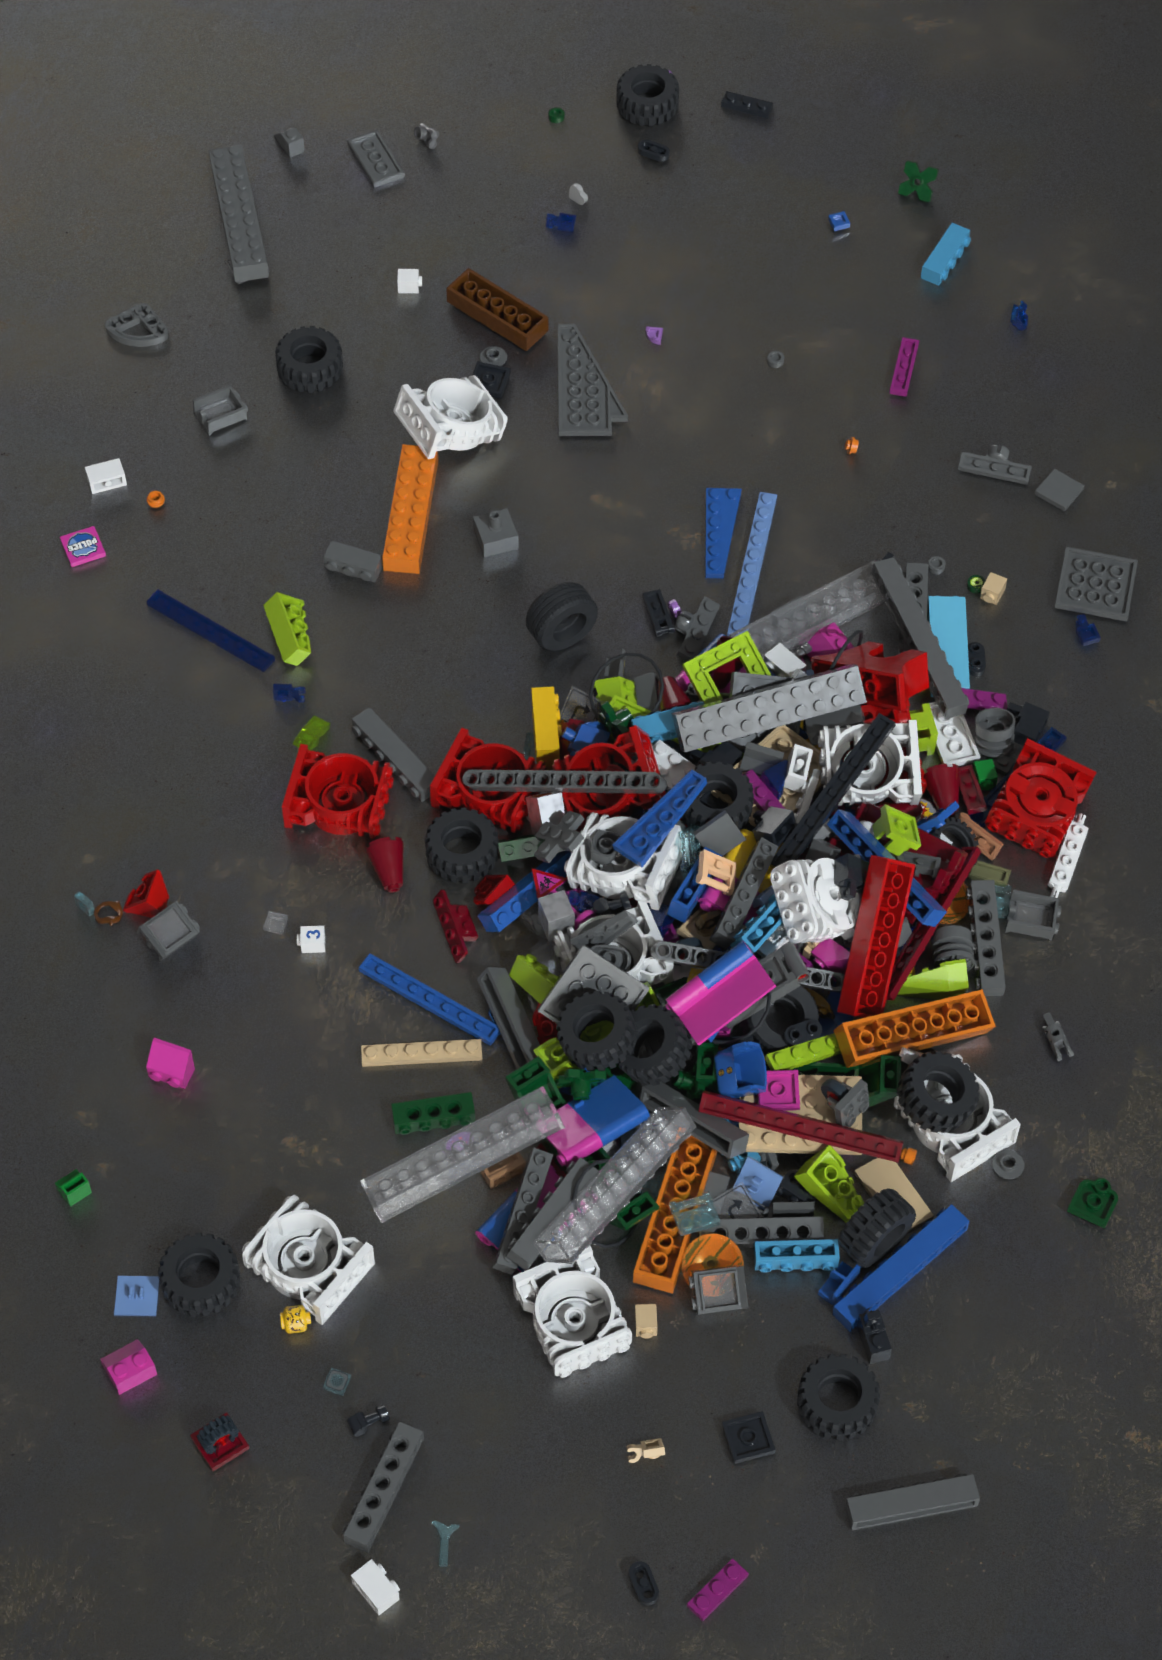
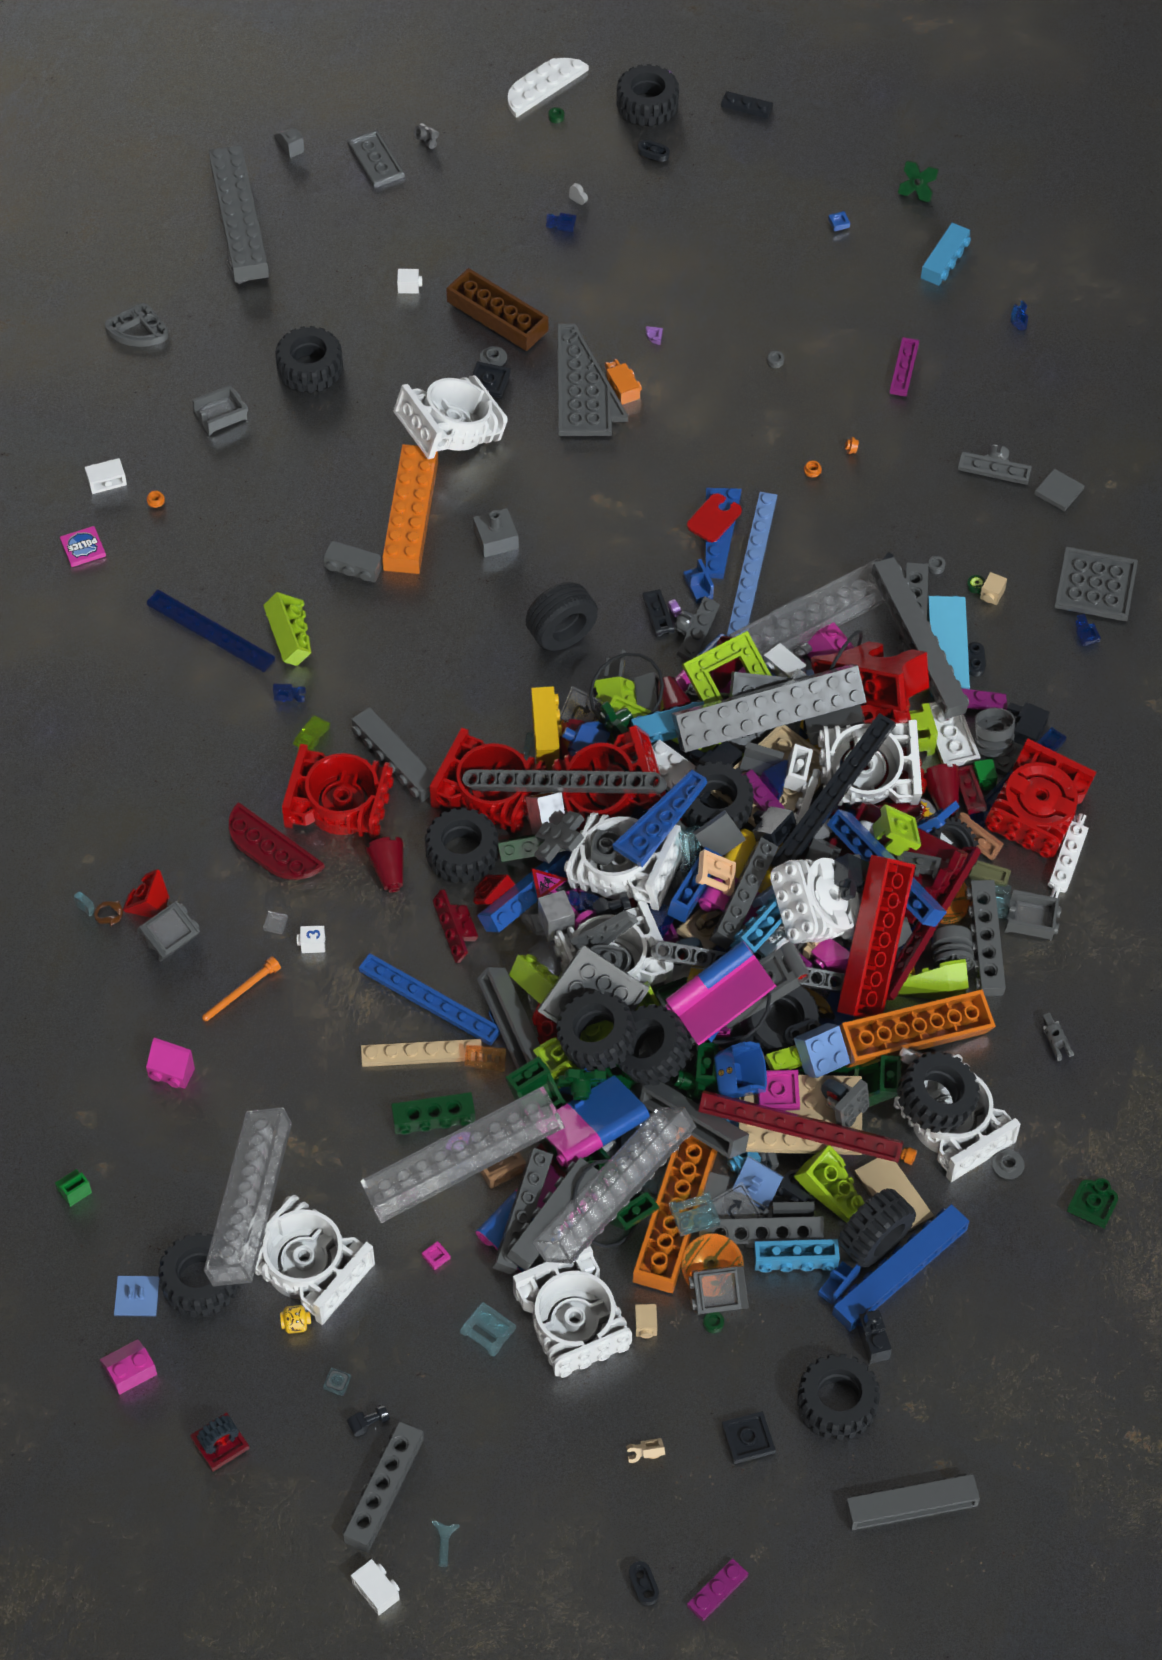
none -> orange piece [202,956,281,1022]
none -> clear brick [204,1107,292,1286]
none -> dark red plate [229,802,325,880]
none -> dark pink tile [421,1241,451,1270]
none -> clear light blue plate [460,1302,516,1357]
none -> clear orange slope [465,1046,506,1072]
none -> white plate [508,58,589,118]
none -> orange brick [605,359,642,405]
none -> blue panel [683,559,714,604]
none -> red piece [687,493,742,542]
none -> dark green tile [703,1312,724,1333]
none -> medium blue brick [794,1023,850,1078]
none -> orange plate [804,460,822,478]

